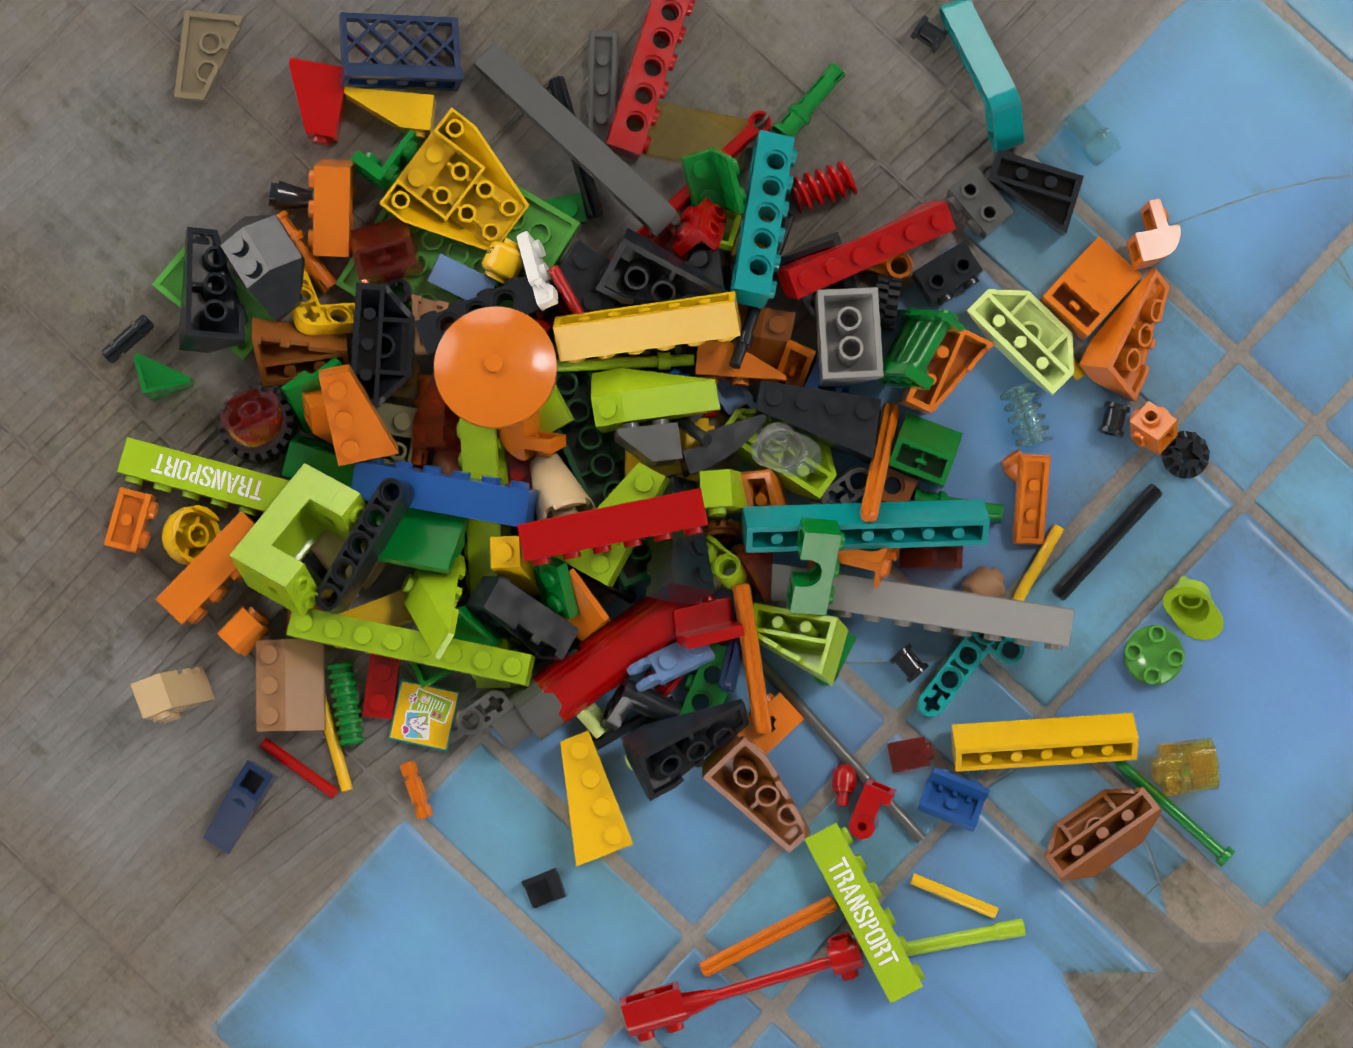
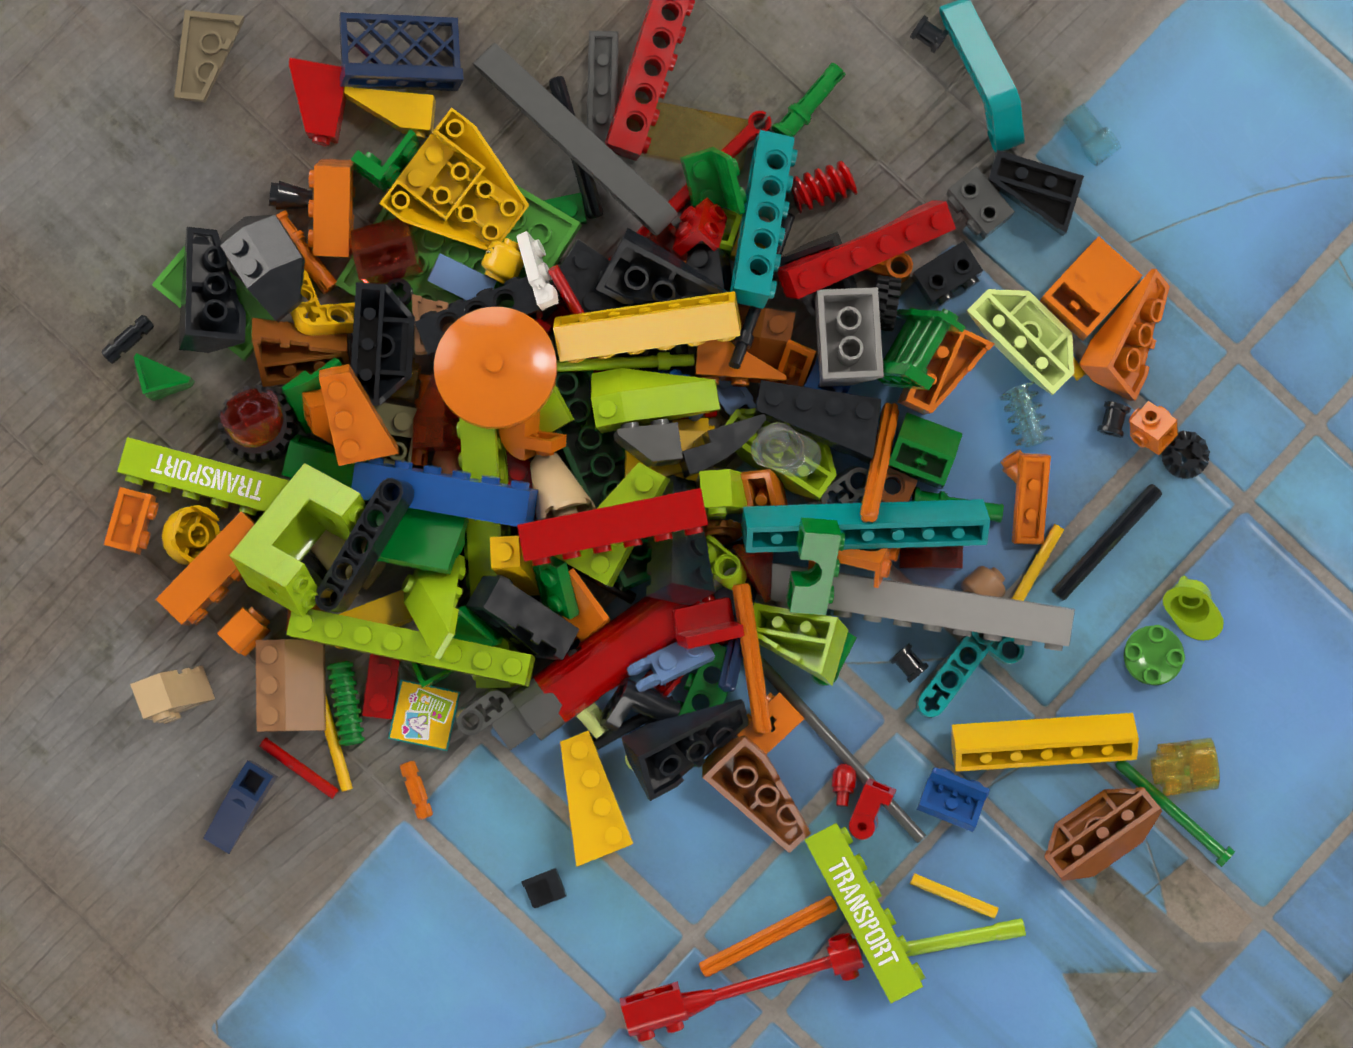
black bar [669,417,713,446] -> none
clear red bracket [886,736,934,773] -> none
brick [1126,198,1181,270] -> none

